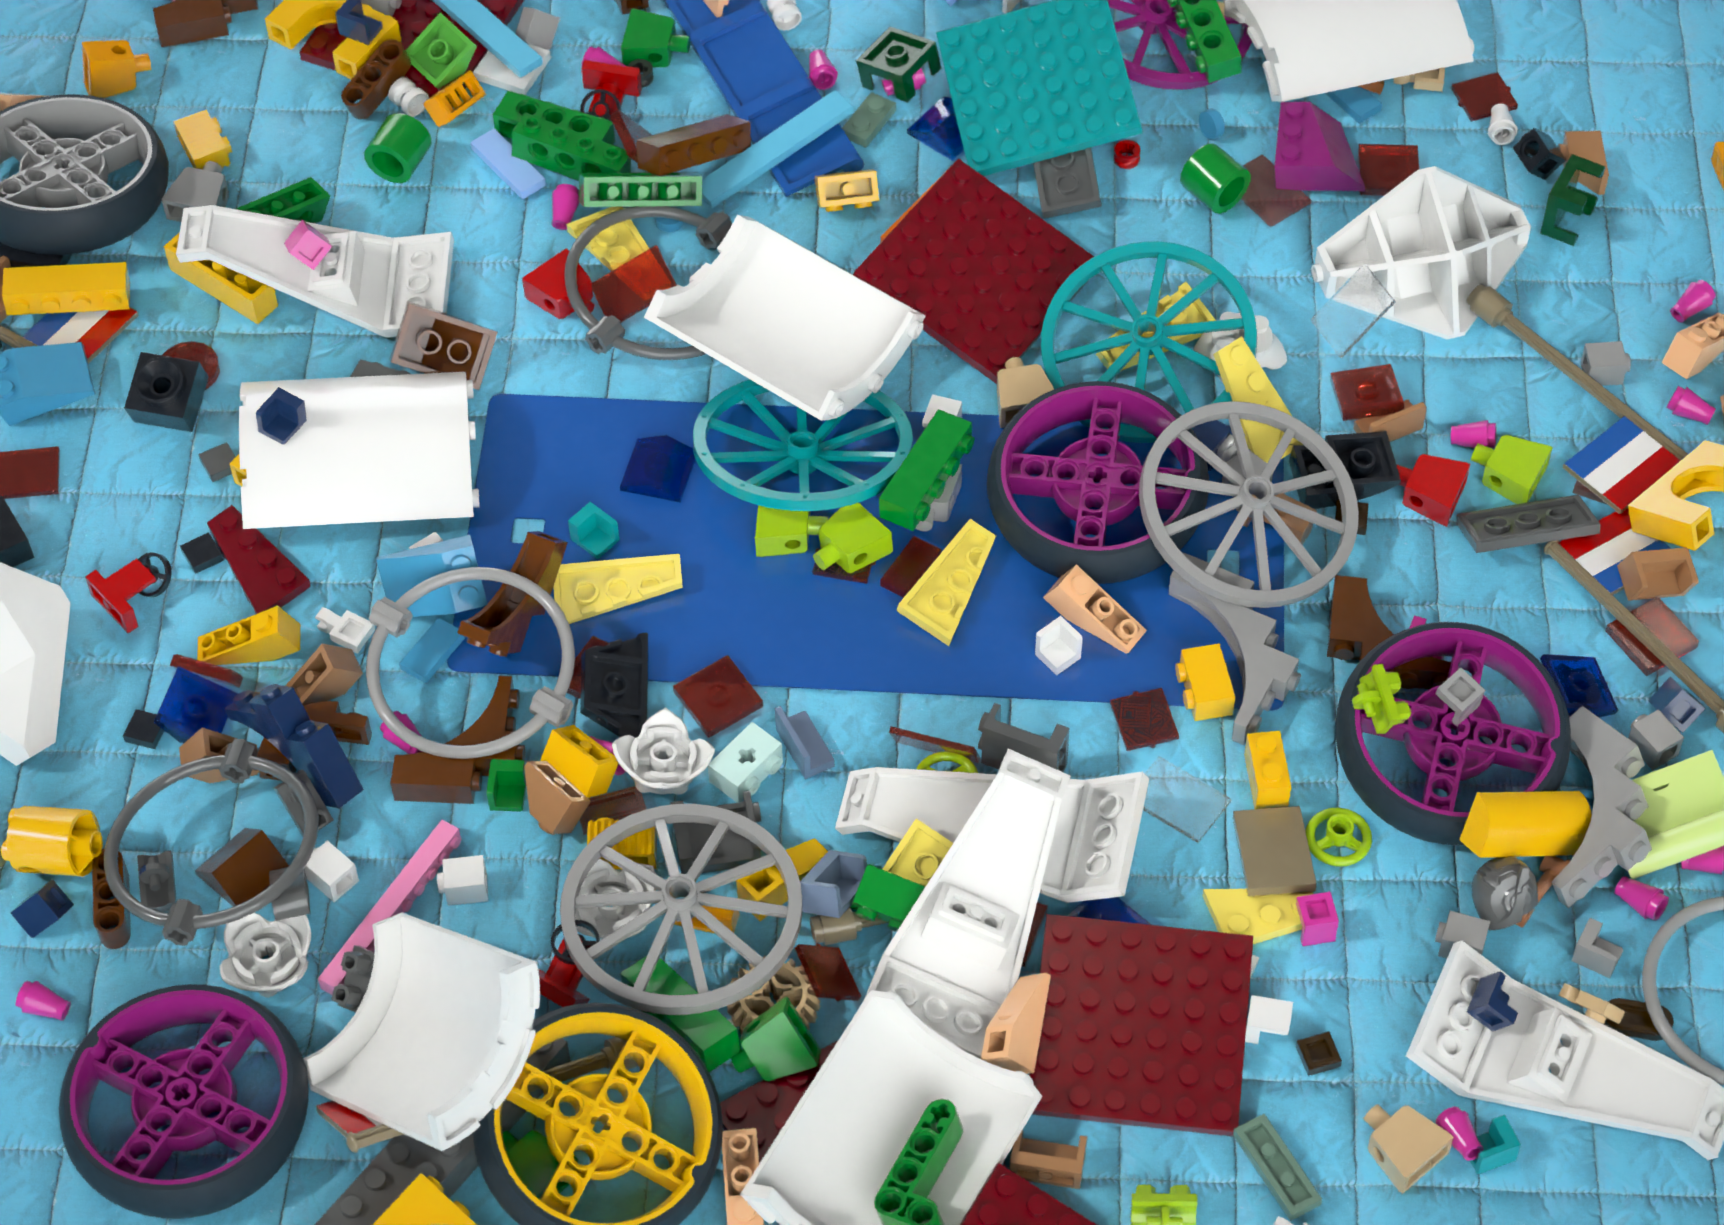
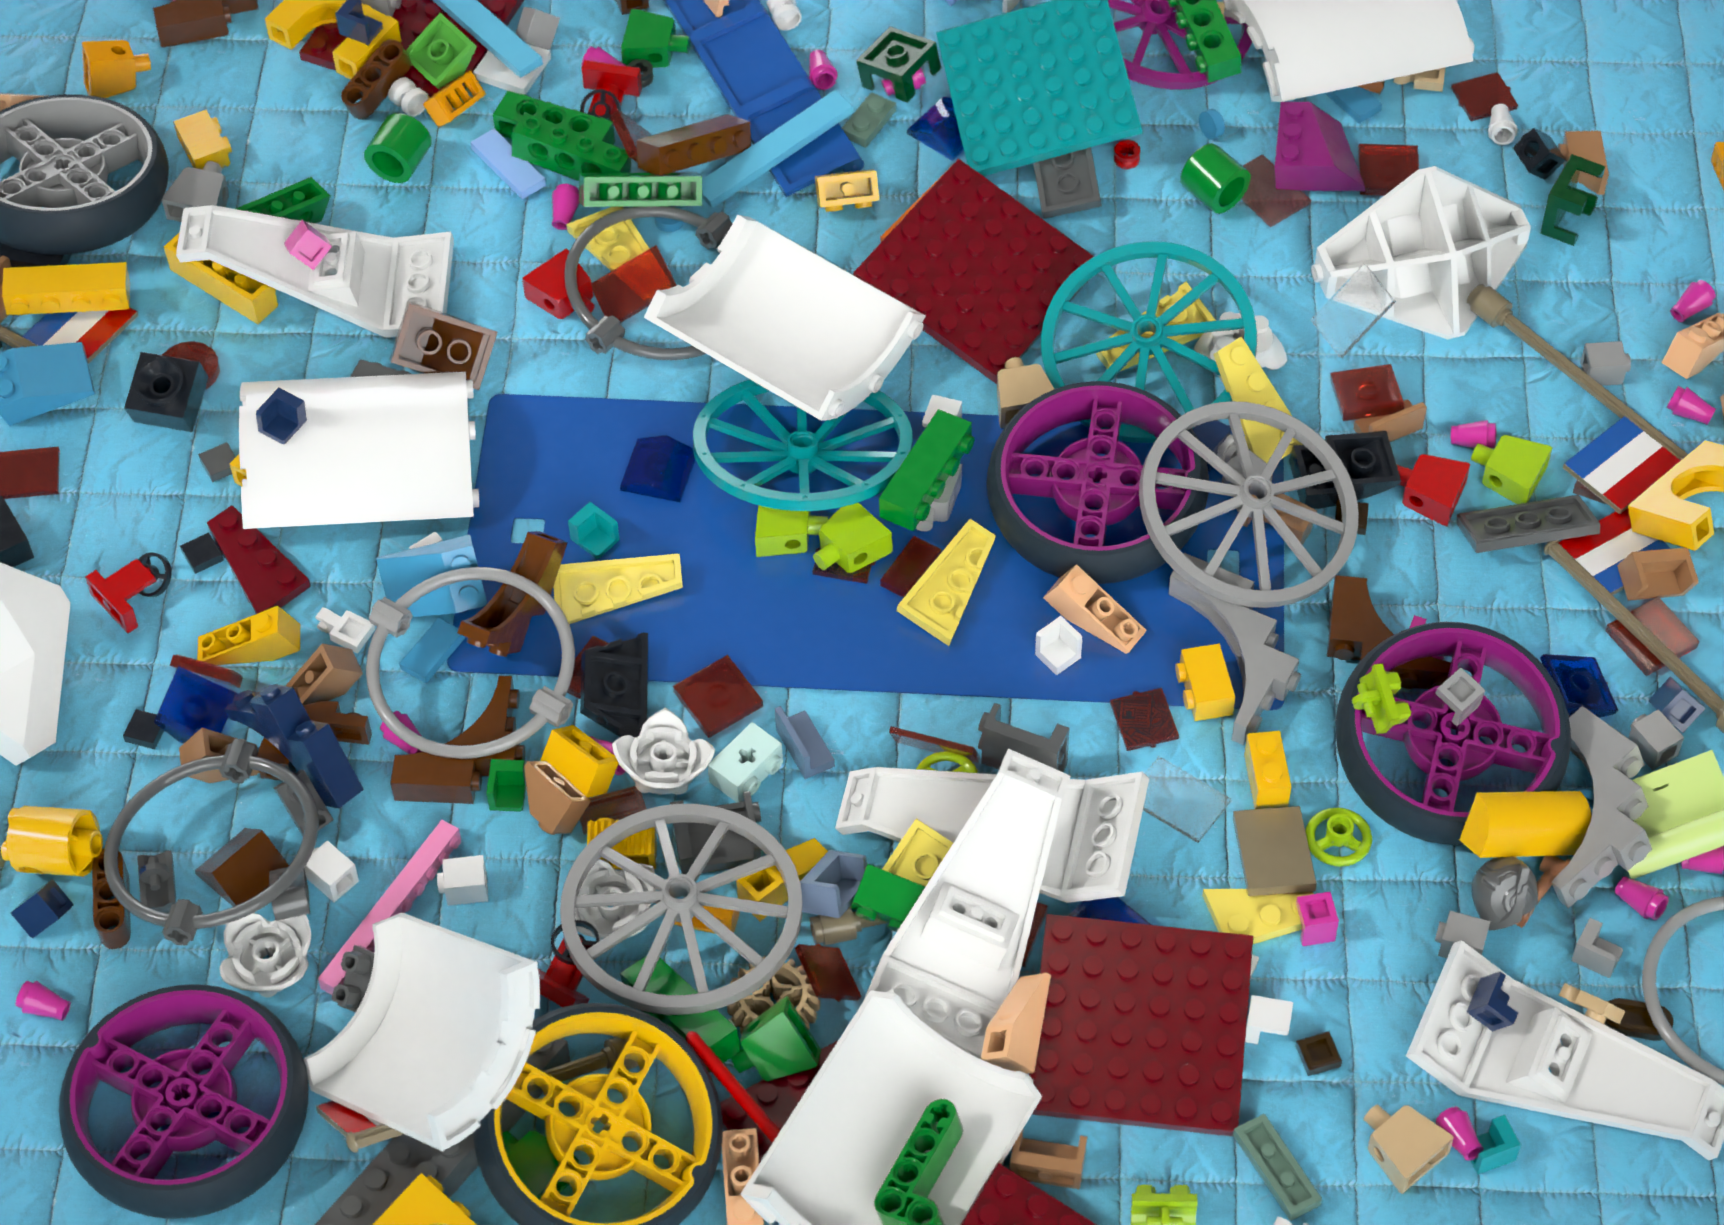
none -> red piece [685,1031,781,1143]

